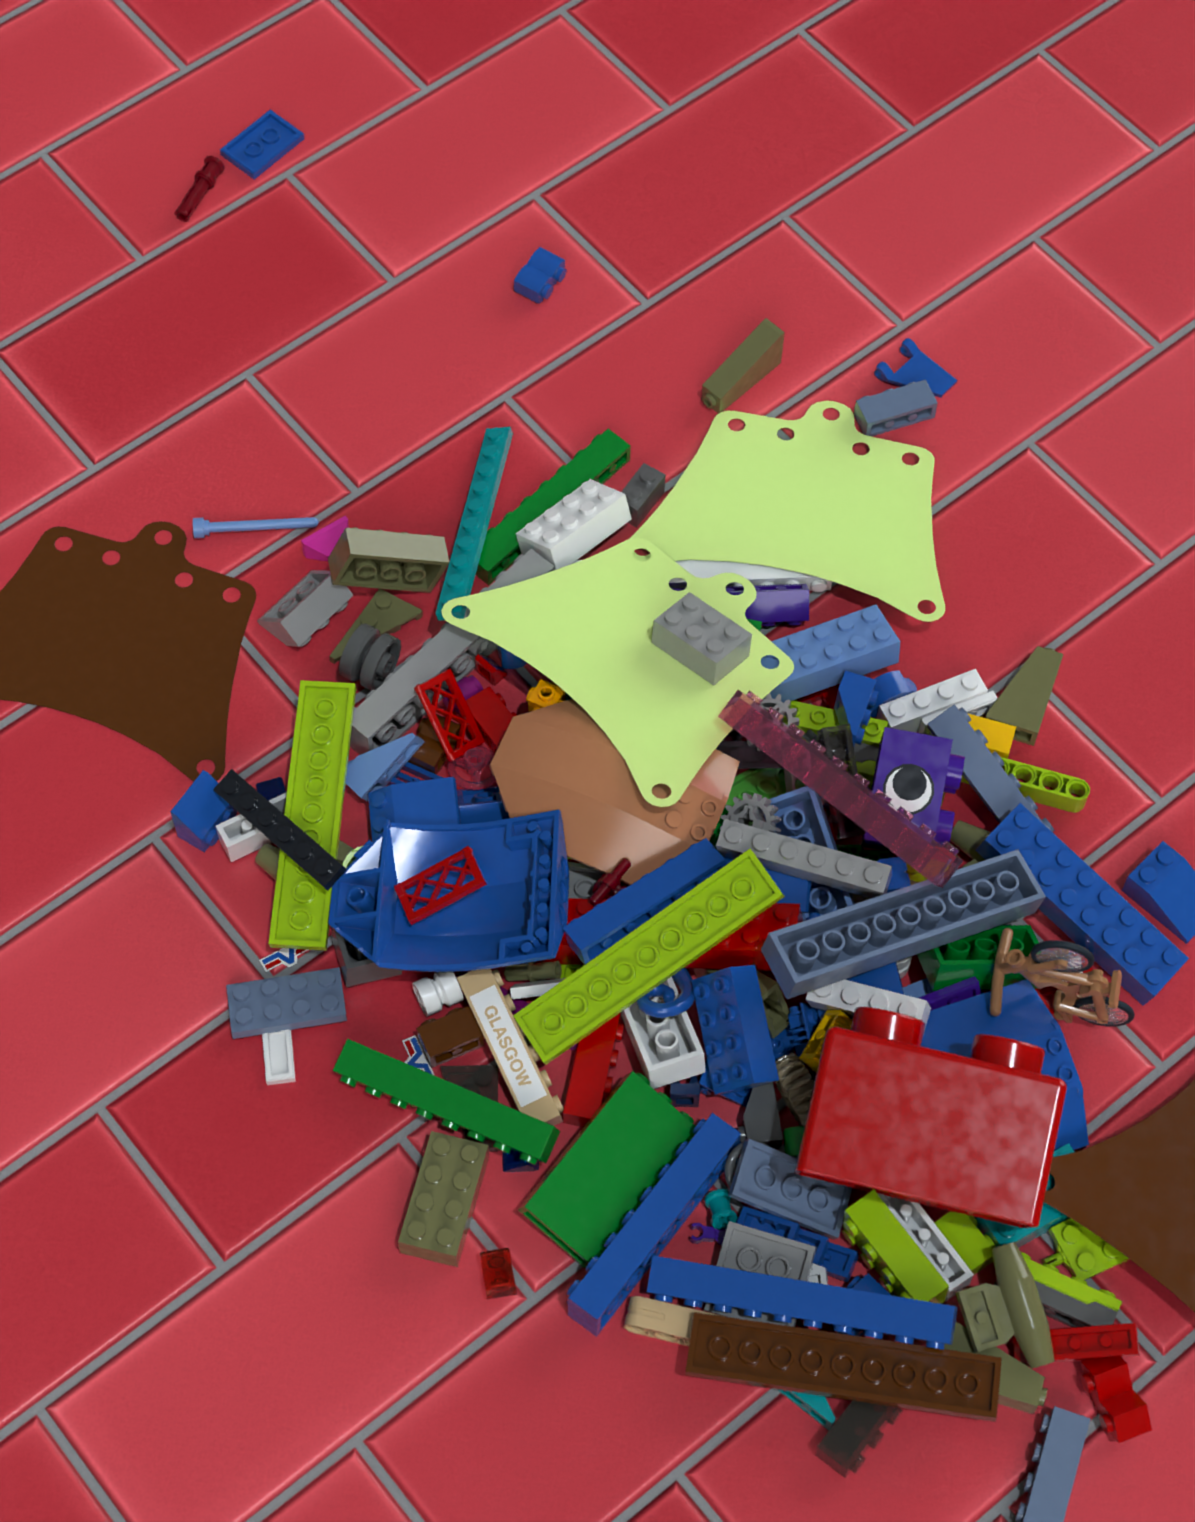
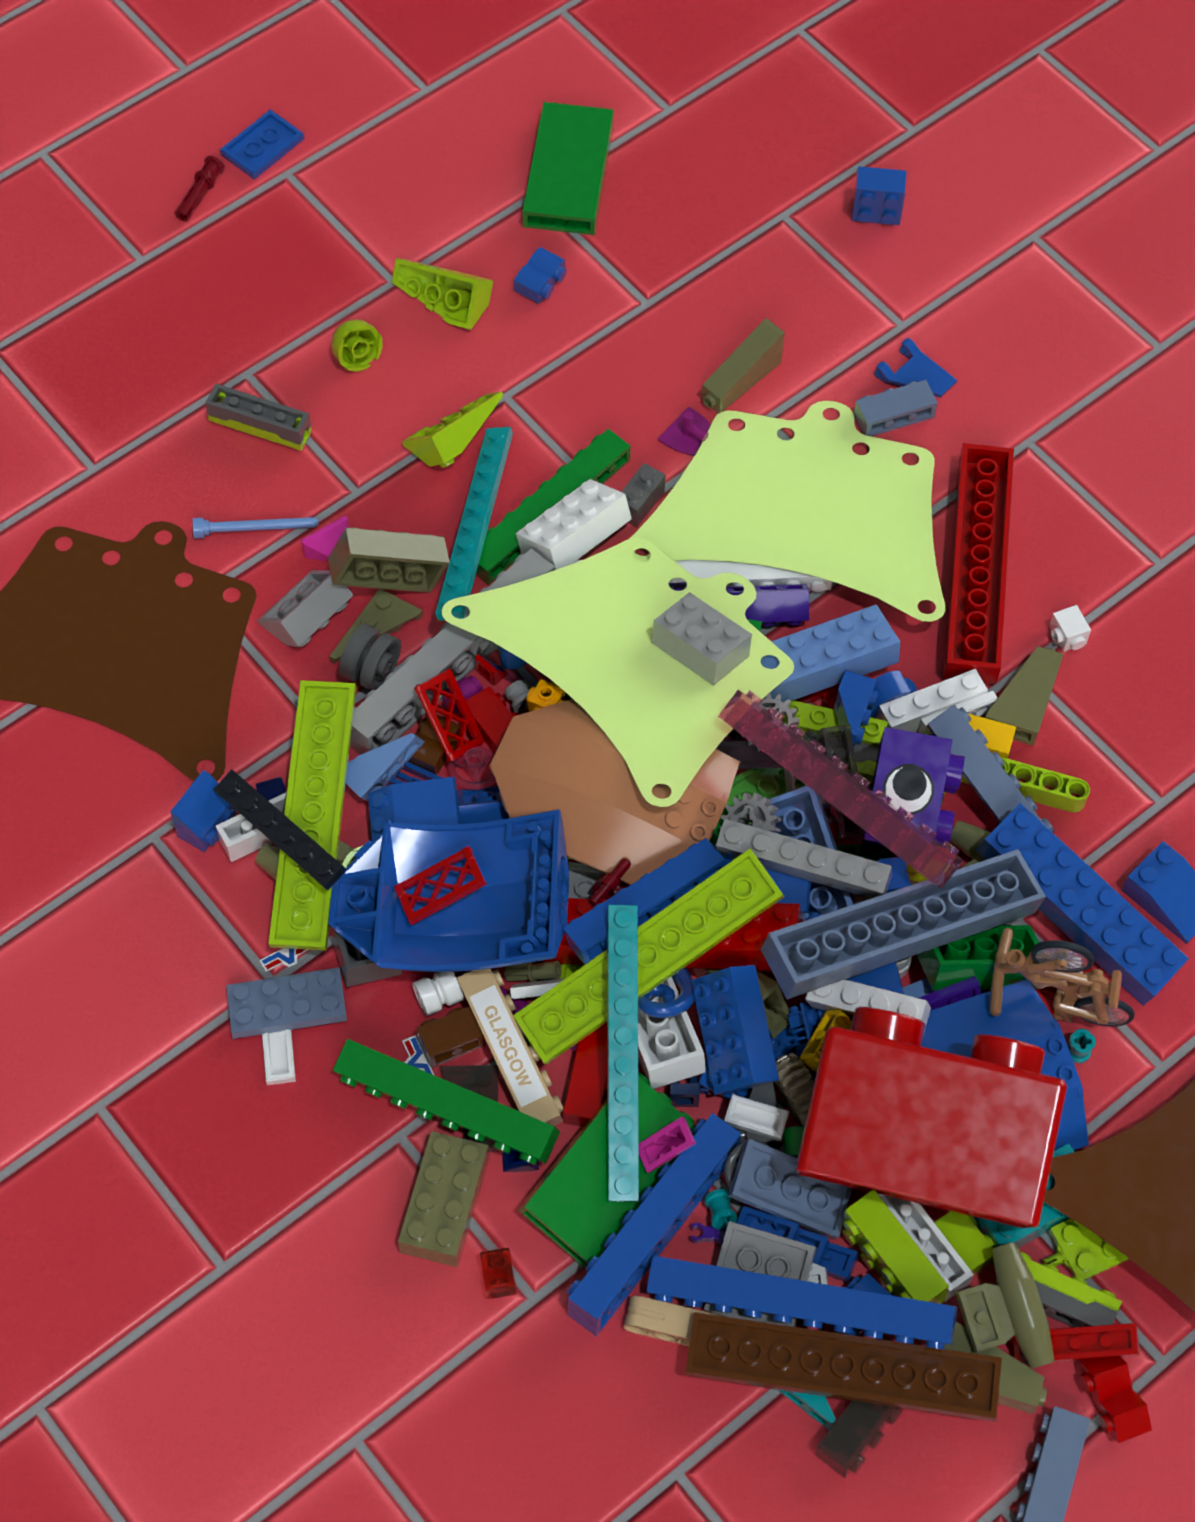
none -> dark grey piece [205,384,312,451]
none -> lime cylinder [331,319,383,372]
none -> lime wedge [392,258,494,329]
none -> lime wedge [402,391,504,468]
none -> light grey wheel [504,680,531,713]
none -> green brick [523,102,614,235]
none -> teal plate [607,905,639,1202]
none -> dark pink slope [638,1117,696,1173]
none -> magenta shield [658,407,711,456]
none -> white tile [724,1094,789,1141]
none -> blue brick [852,166,907,225]
none -> red brick [943,443,1014,685]
none -> white brick [1049,605,1091,652]
none -> teal bush [1067,1029,1096,1064]

